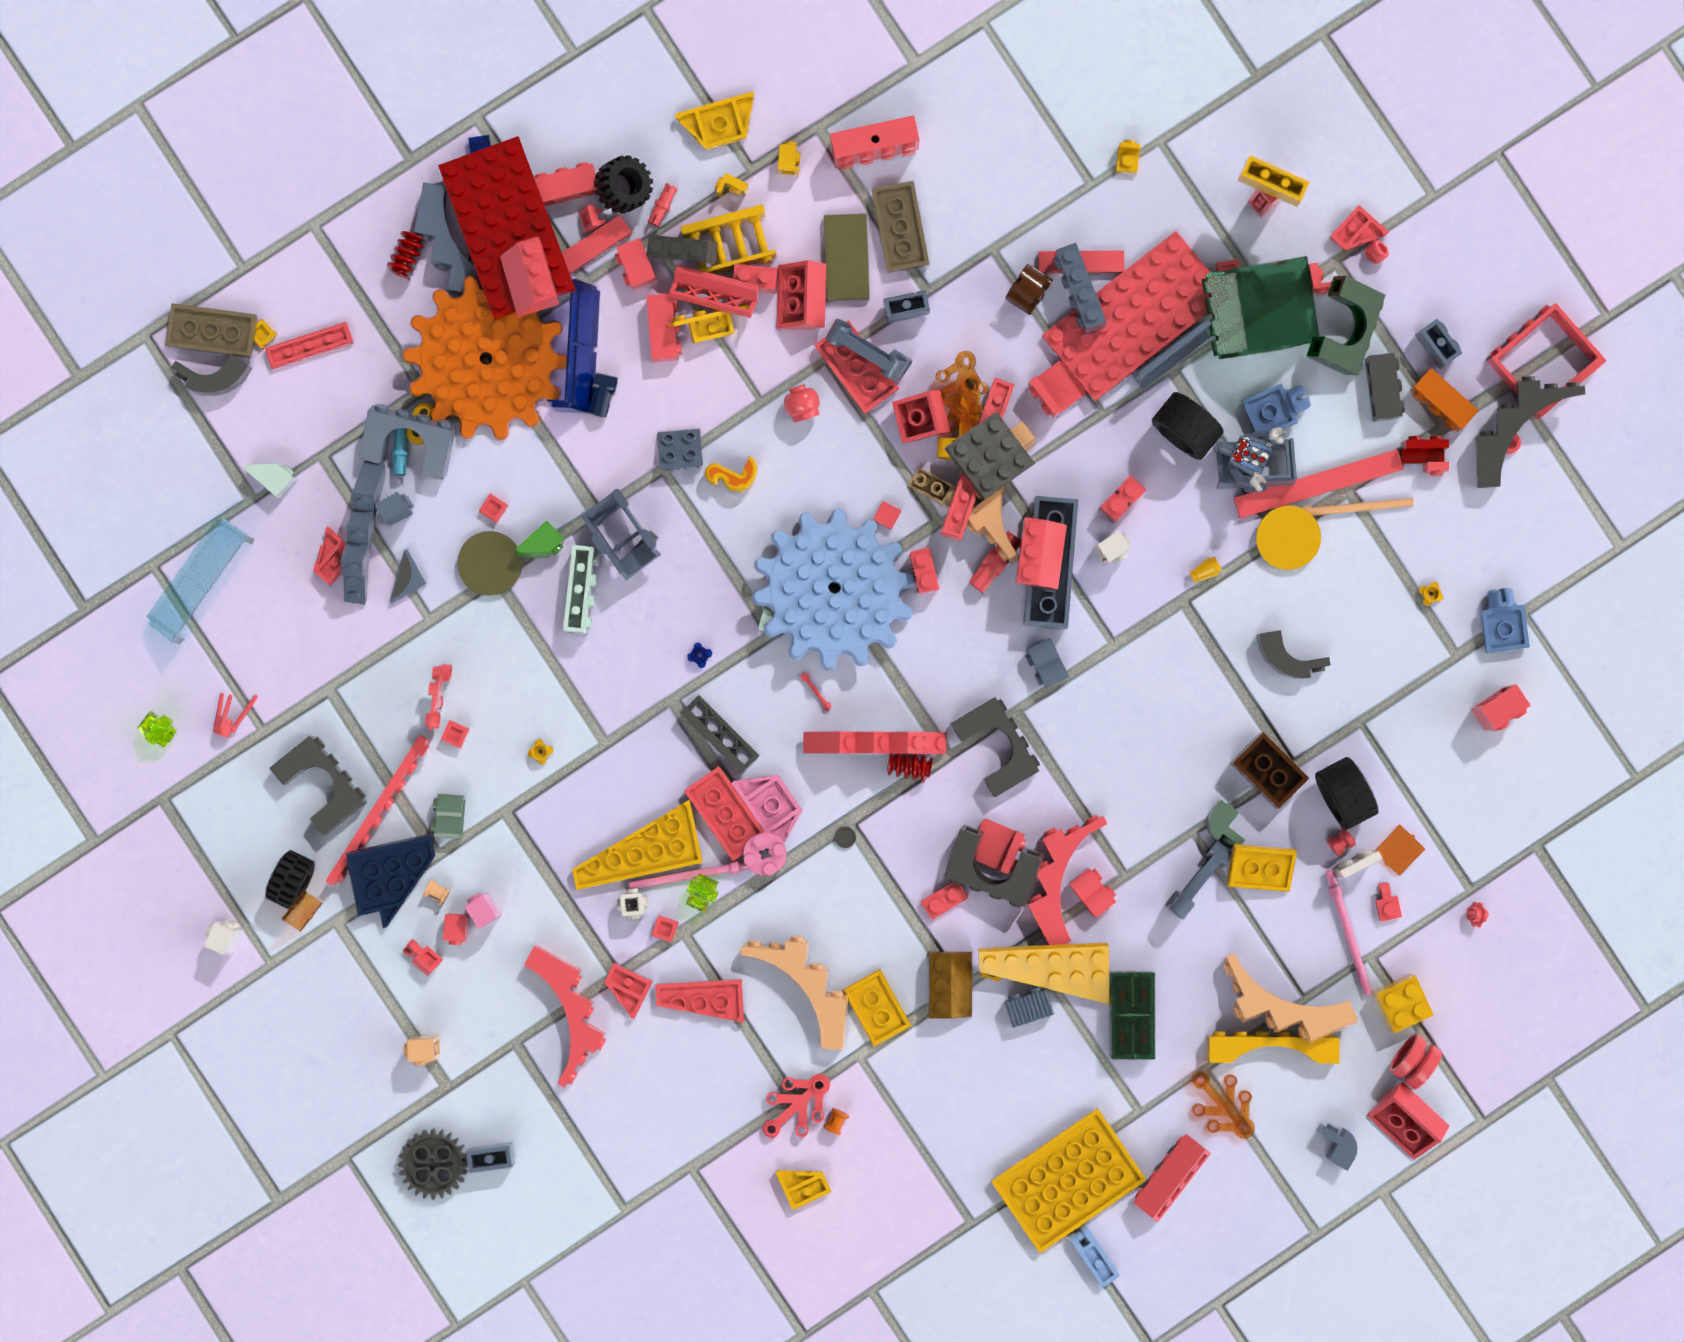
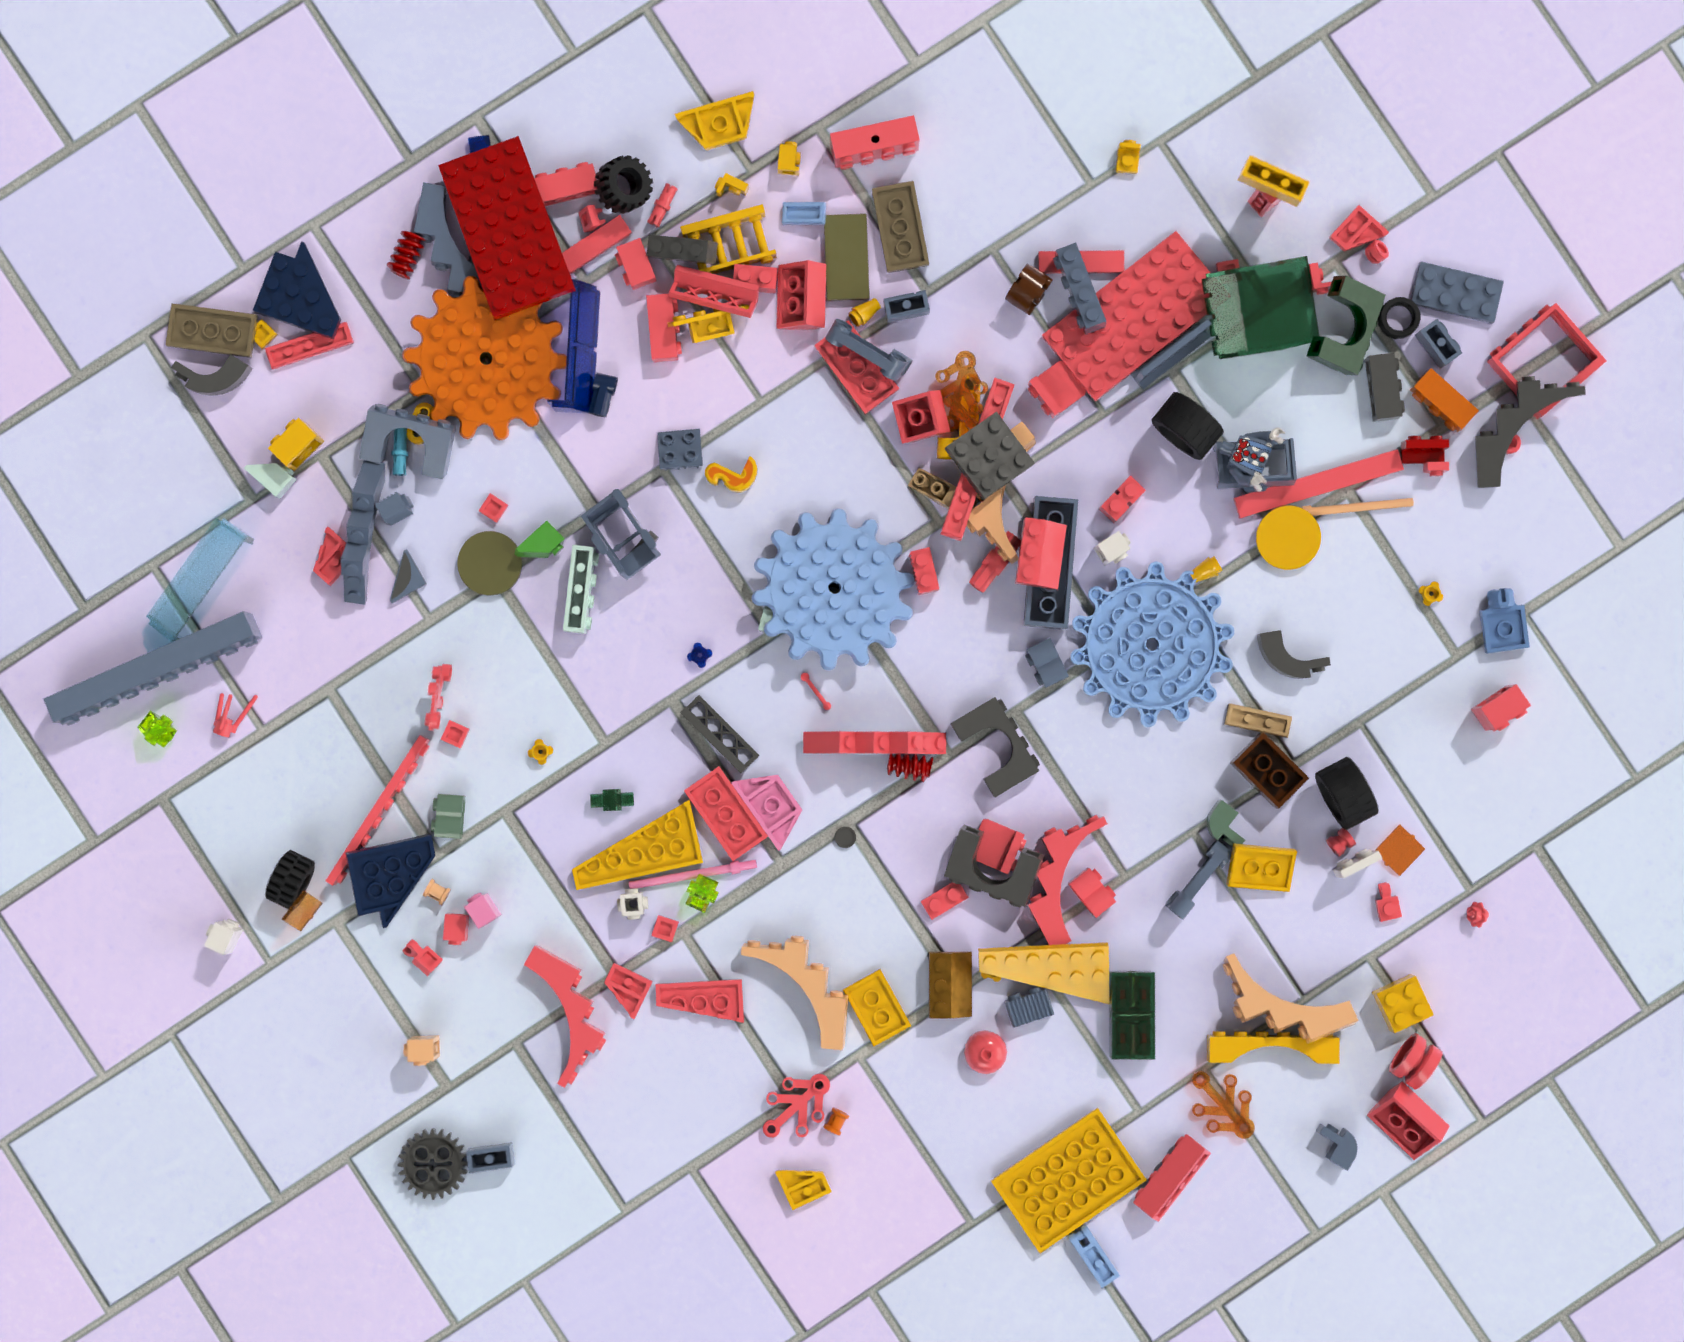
dark grey arch [269,735,367,835] -> none
coral slope [500,236,560,317] -> none
bright pink plate [743,831,786,876] -> none
coral piece [784,384,820,422] -> none
coral tile [873,501,902,530] -> none
medium blue plate [1241,384,1311,432] -> none
bright pink bar [1325,869,1372,995] -> none
none -> sand blue brick [43,611,262,726]
none -> dark blue wing [252,241,341,339]
none -> yellow brick [268,418,324,471]
none -> clear green axle [590,789,634,811]
none -> light blue tile [782,202,826,225]
none -> yellow cone [848,298,881,327]
none -> coral cylinder [964,1030,1007,1074]
none -> light blue plate [1070,561,1234,727]
none -> tan tile [1224,703,1292,738]
none -> black tyre [1378,297,1421,339]
none -> sand blue plate [1411,261,1504,324]

